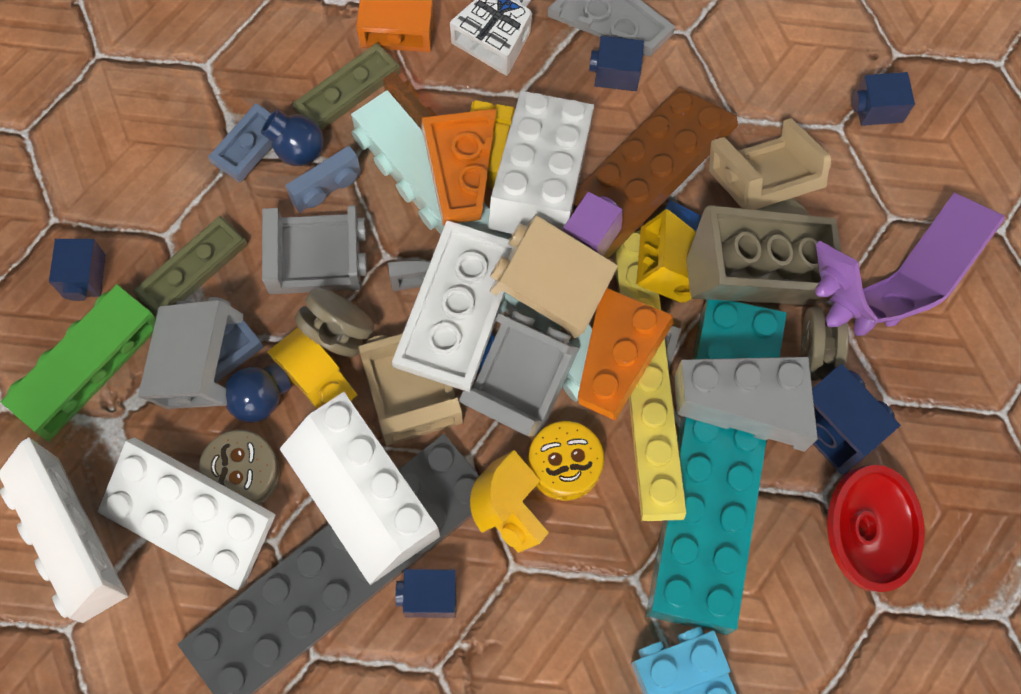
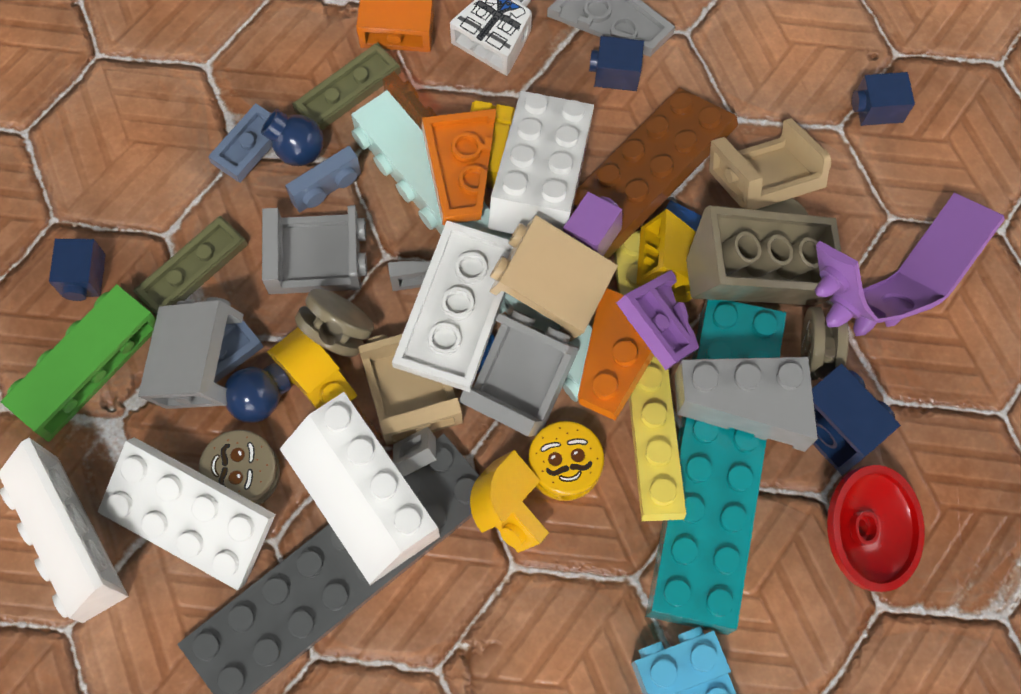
dark blue brick [395,569,457,618] -> none
none -> light grey tile [393,427,437,477]
none -> medium lavender wing [616,270,699,370]

